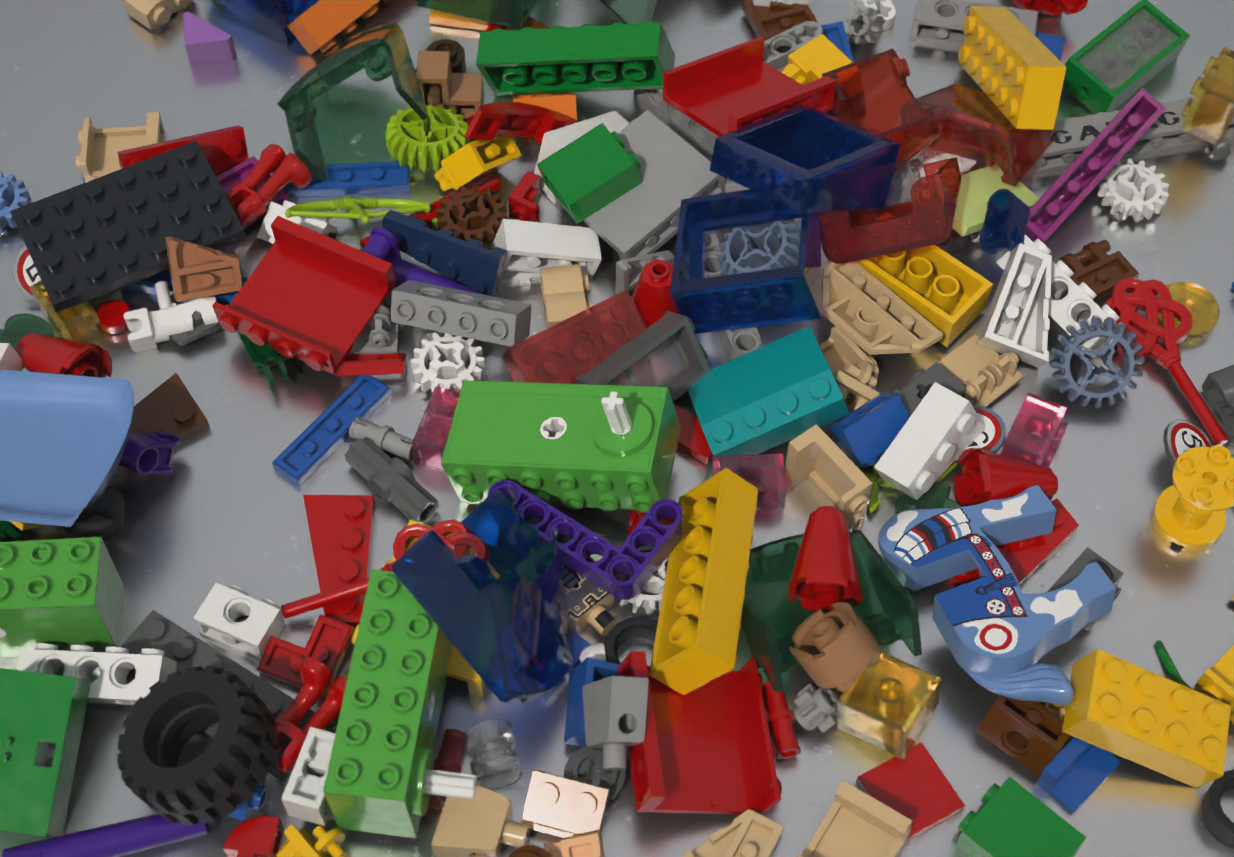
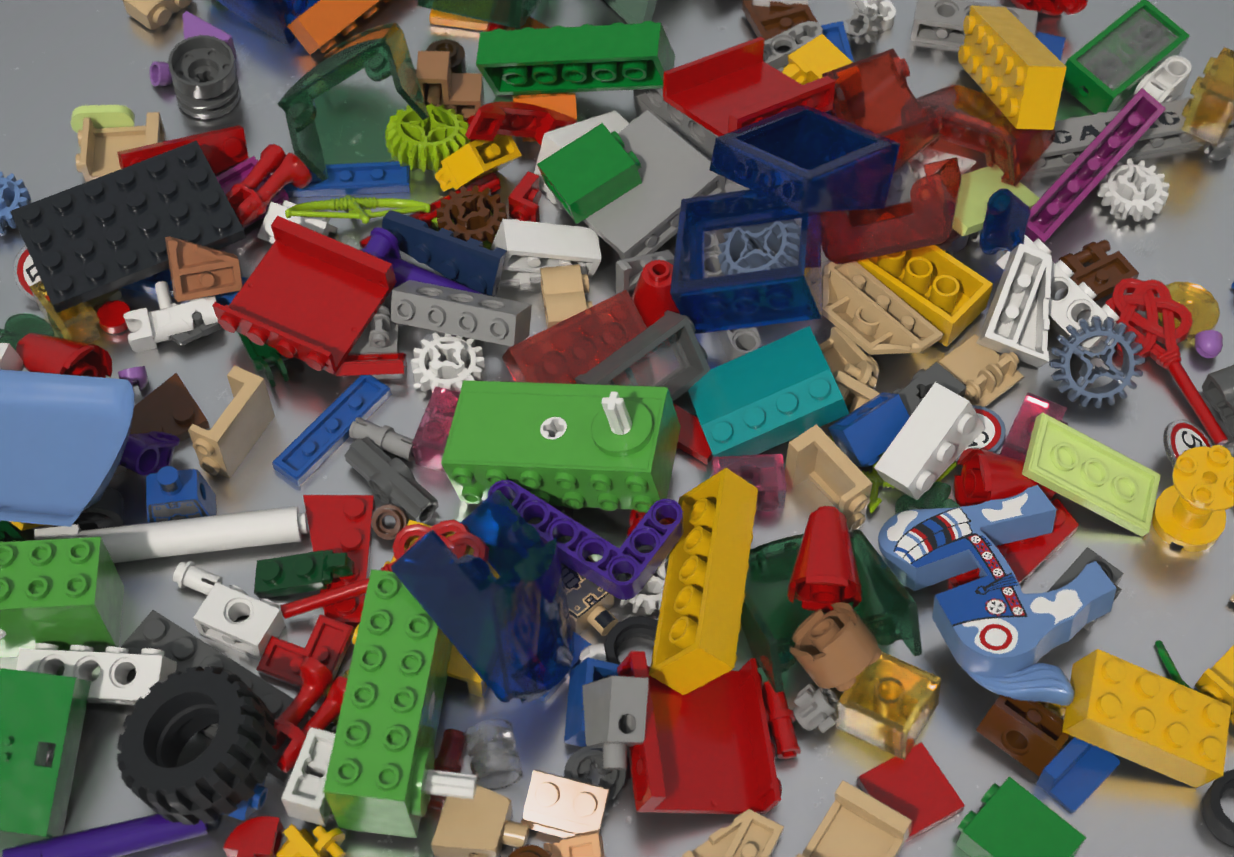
none -> white brick [34,506,308,563]
none -> yellowish green tile [71,105,135,133]
none -> medium lavender hinge [118,366,148,391]
none -> blue torso [146,466,217,523]
none -> medium lavender hinge [150,62,173,86]
none -> dark grey wheel [168,35,241,120]
none -> white pin [173,561,223,595]
none -> tan panel [188,365,275,479]
none -> dark green hinge [254,550,354,599]
none -> reddish brown plate [371,504,408,540]
none -> yellowish green tile [1022,412,1161,537]
none -> white piece [1134,56,1192,103]
none -> medium lavender hinge [1195,330,1223,359]

